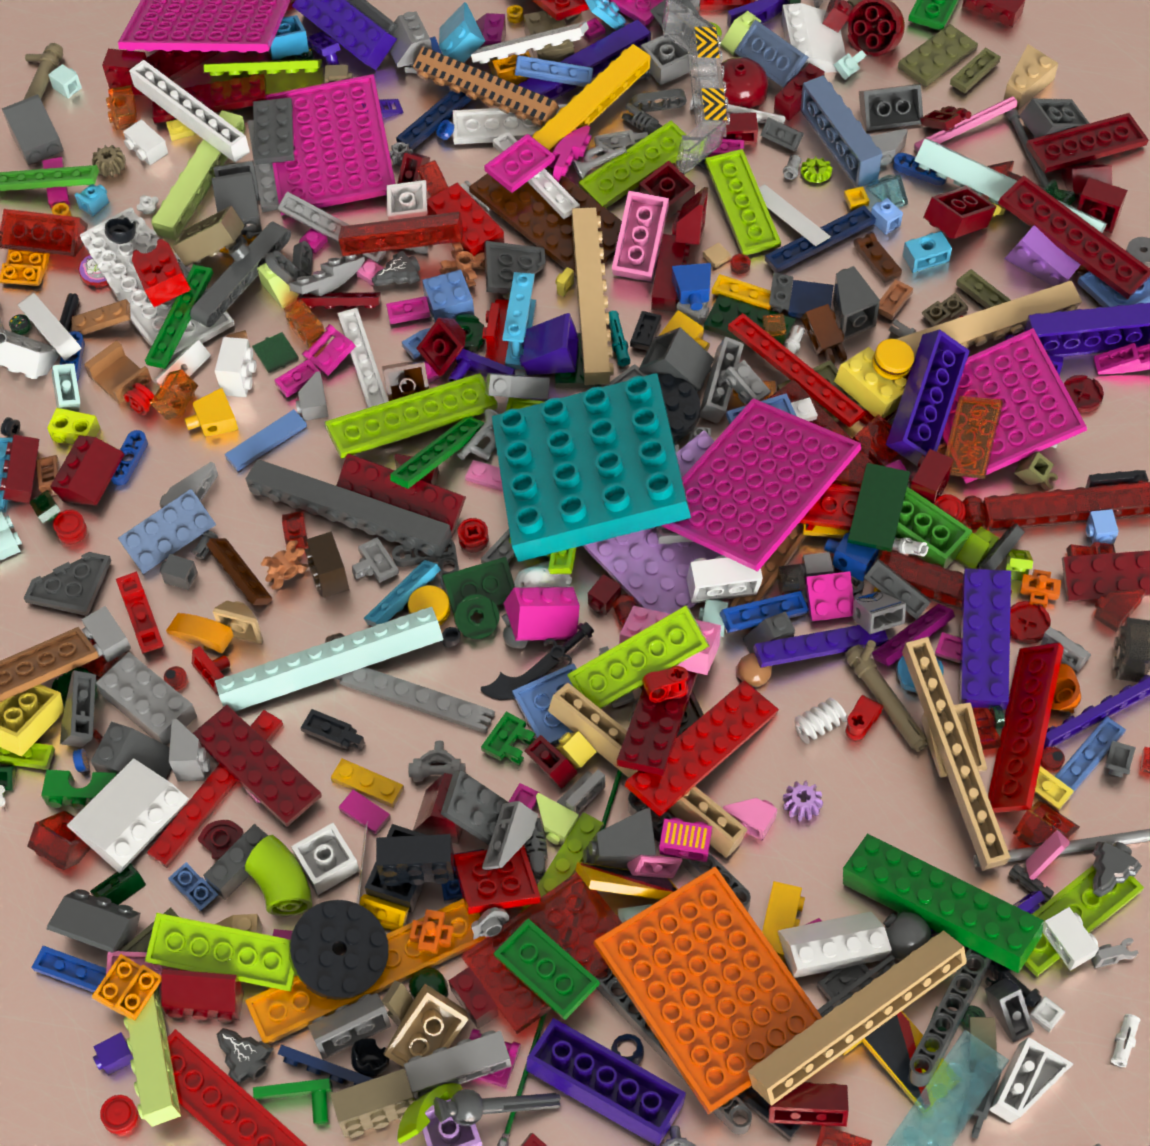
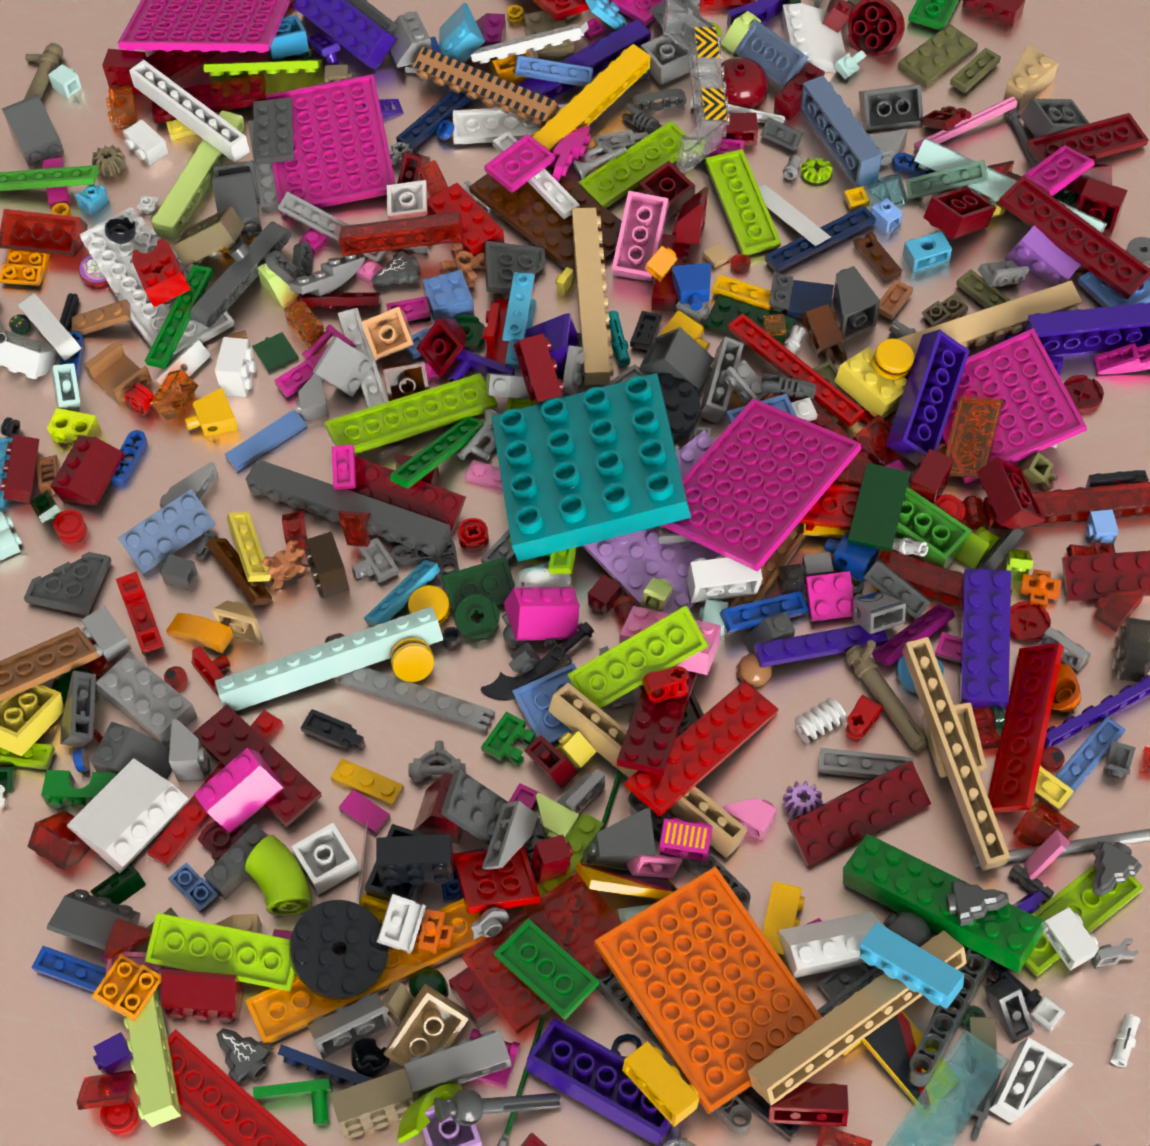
none -> clear red plate [77,1070,136,1110]
none -> clear red slope [100,918,152,962]
none -> dark pink slope [194,748,285,833]
none -> light yellow plate [227,512,271,582]
none -> light grey slope [313,336,374,397]
none -> dark pink plate [332,444,356,490]
none -> clear red slope [338,511,371,547]
none -> light nougat slope [361,307,414,360]
none -> white plate [377,894,426,954]
none -> yellow head [390,637,434,682]
none -> dark grey bracket [509,642,541,673]
none -> dark red brick [513,333,564,405]
none -> dark red brick [531,835,573,884]
none -> light grey hinge [563,346,585,397]
none -> yellow brick [622,1041,700,1127]
none -> yellowish green slope [640,577,673,612]
none -> light orange brick [645,246,678,282]
none -> dark grey hinge [761,373,816,399]
none -> dark red plate [786,761,931,866]
none -> light grey plate [818,748,914,779]
none -> medium azure brick [860,922,964,1009]
none -> sand green plate [905,160,989,199]
none -> dark grey rock [946,881,1009,926]
none -> dark red slope [977,457,1046,530]
none -> light grey bracket [978,260,1030,287]
none -> dark pink tile [1021,145,1094,196]

